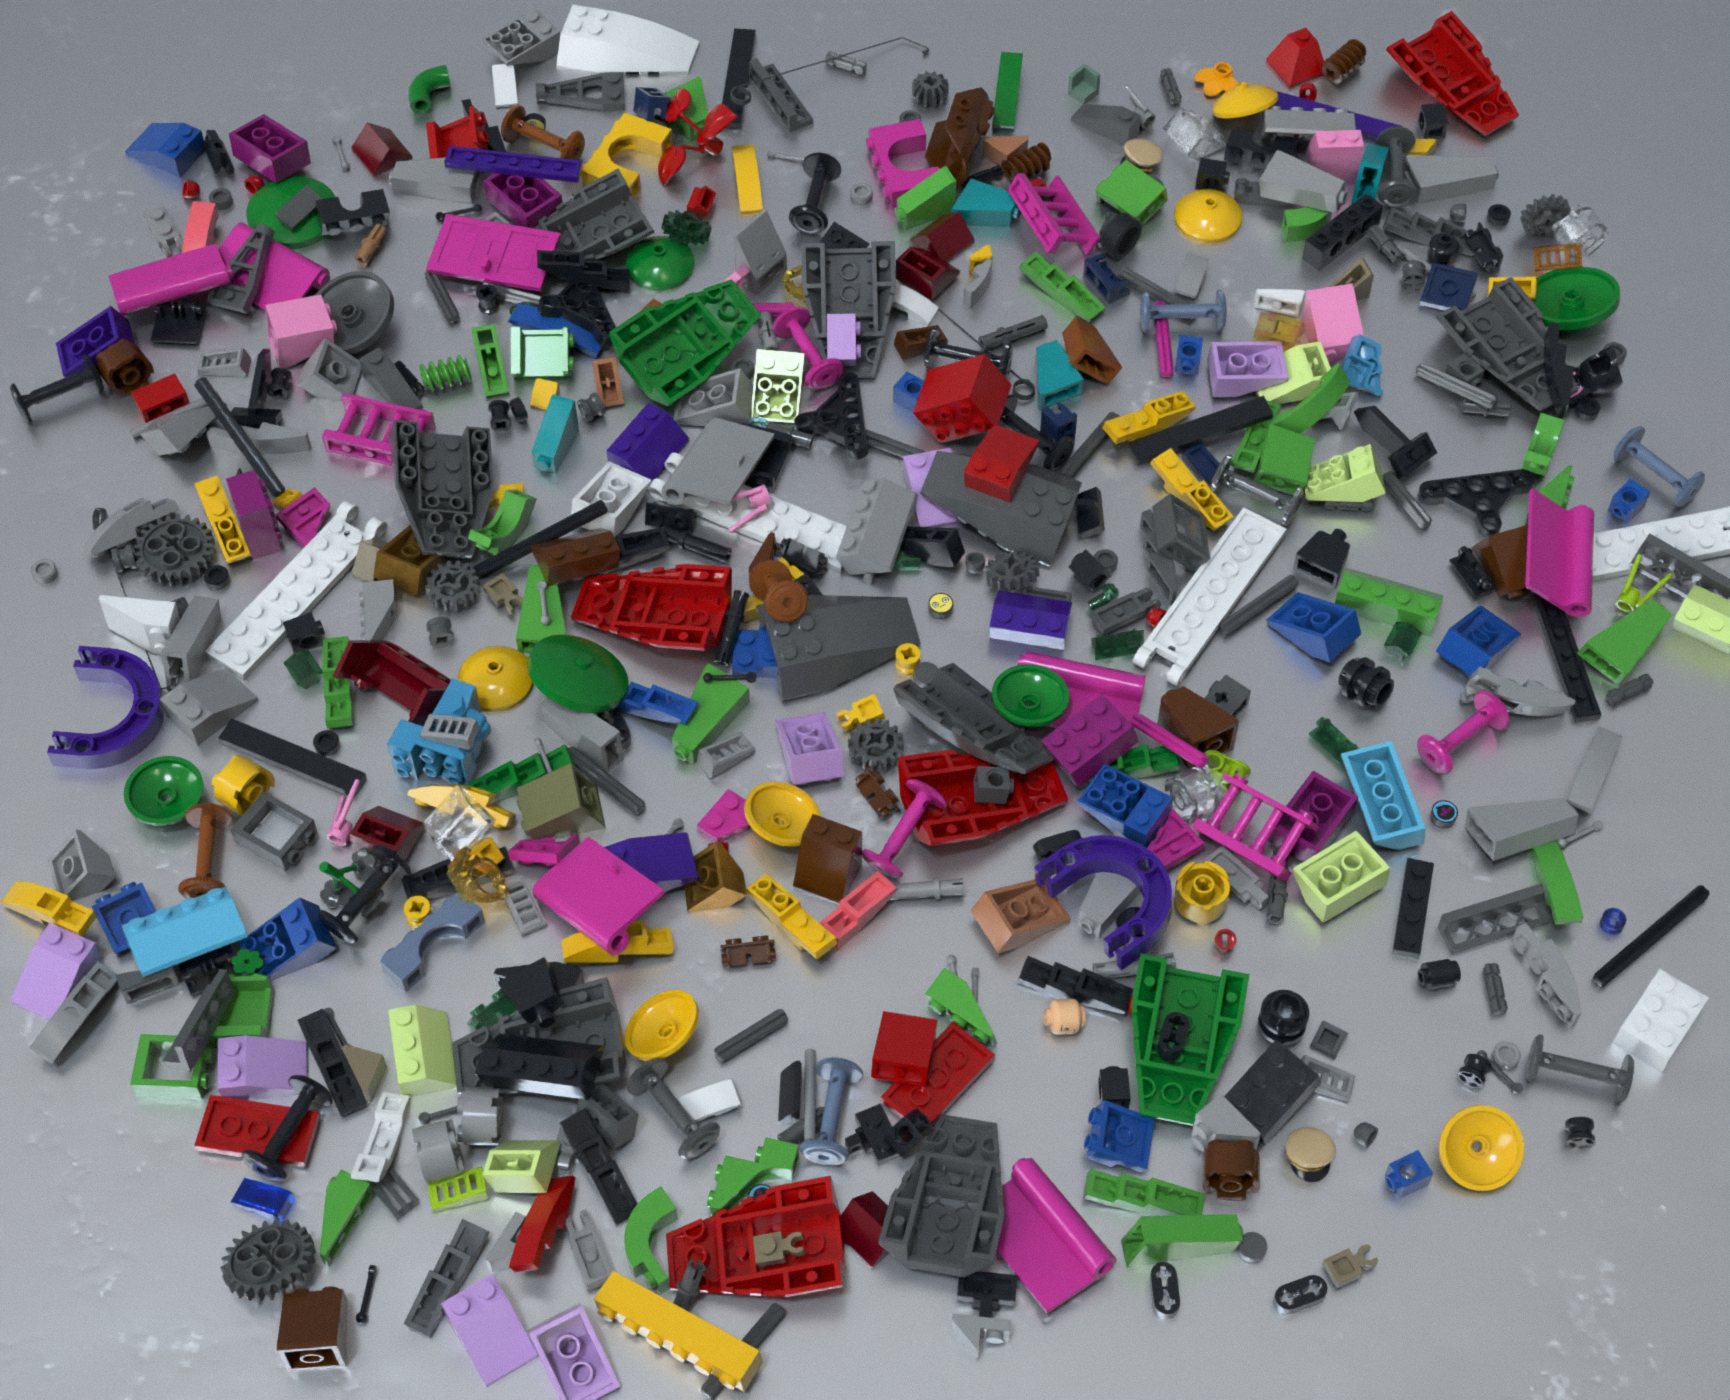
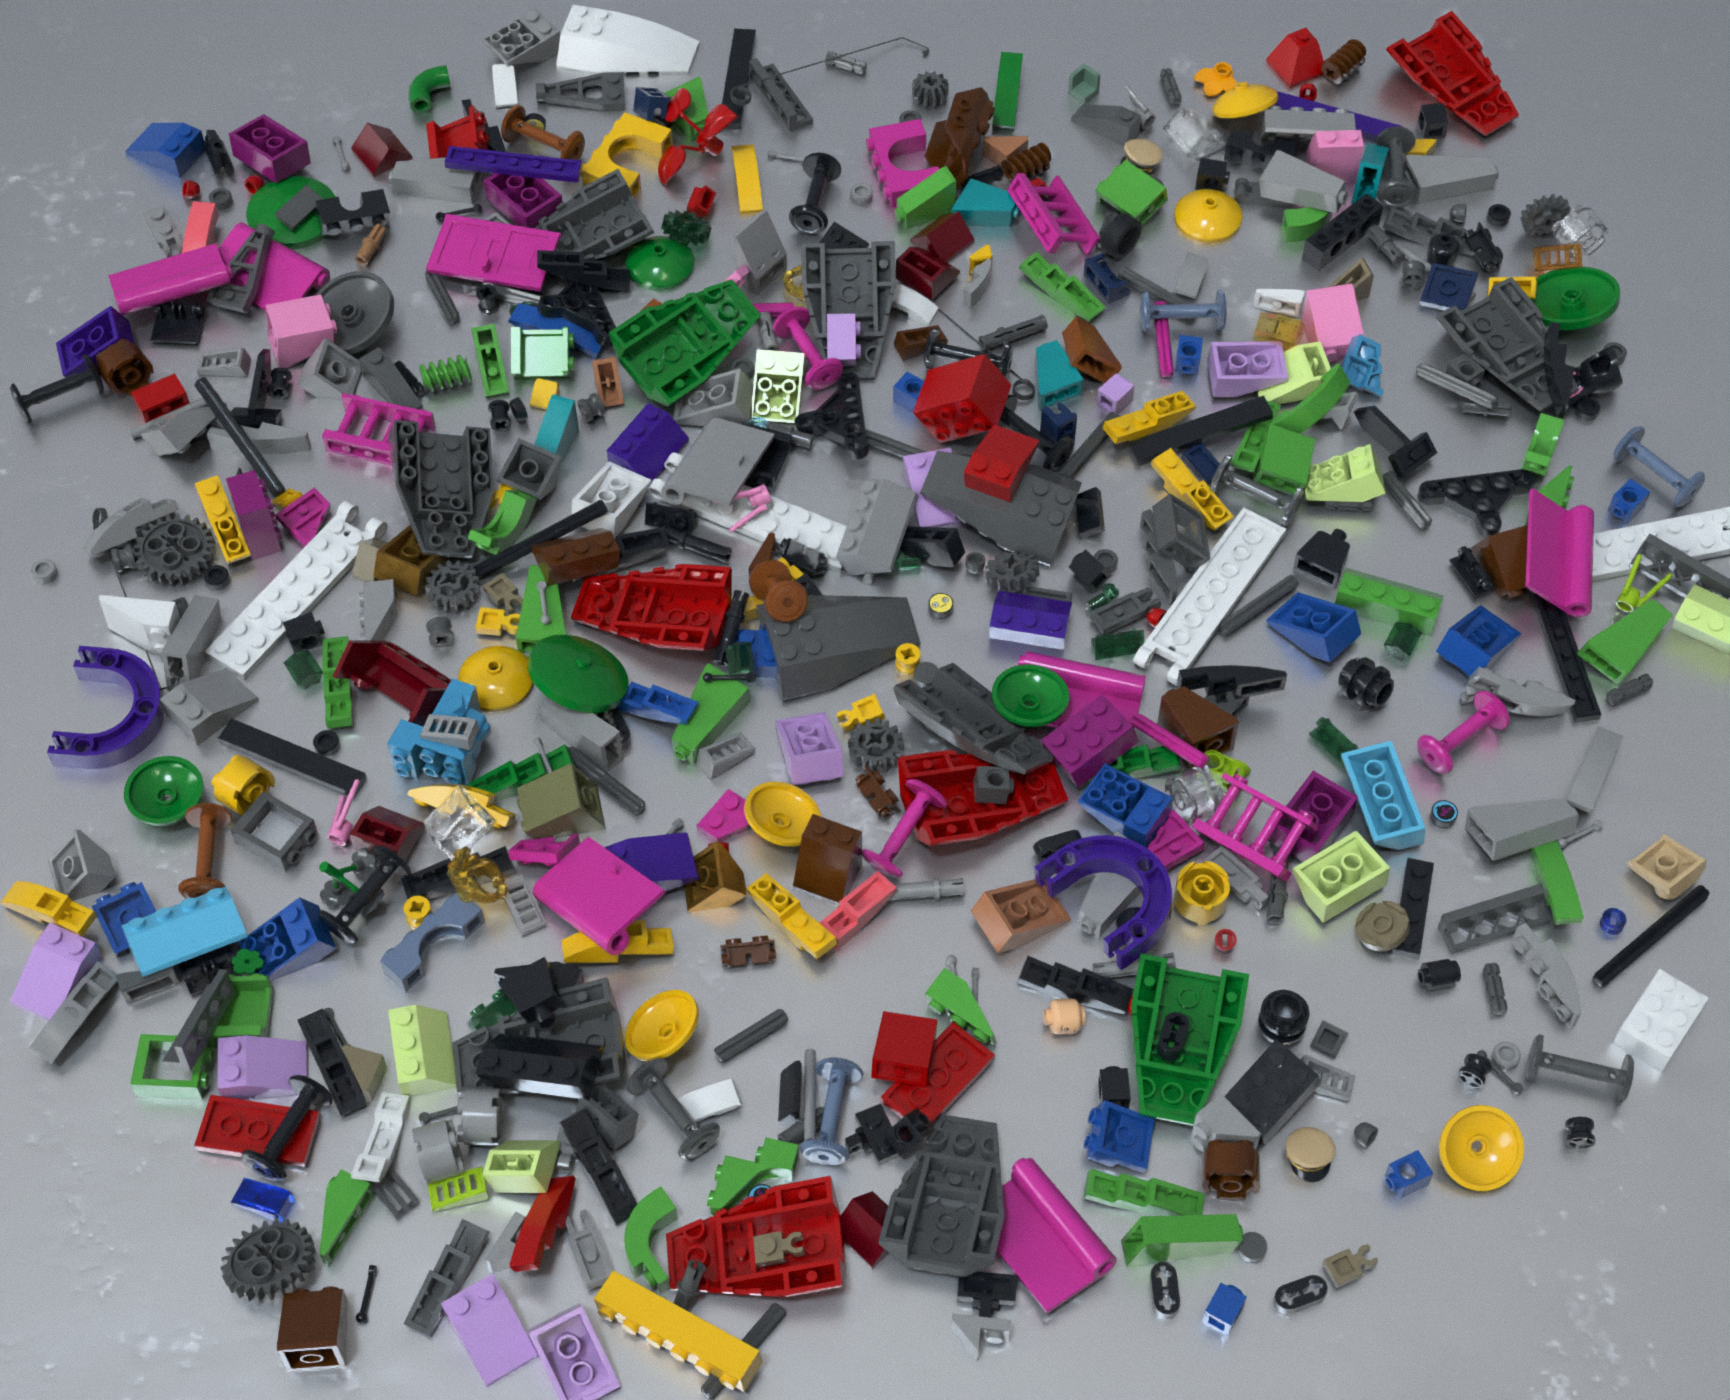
yellow slope [464,836,505,873] -> none
none -> yellow plate [475,607,520,636]
none -> dark grey slope [496,438,562,500]
none -> clear green piece [725,642,754,675]
none -> lavender brick [1096,373,1135,414]
none -> black slope [1177,665,1287,699]
none -> blue brick [1202,1283,1247,1336]
none -> dark tan tile [1355,901,1410,951]
none -> tan slope [1628,834,1706,899]

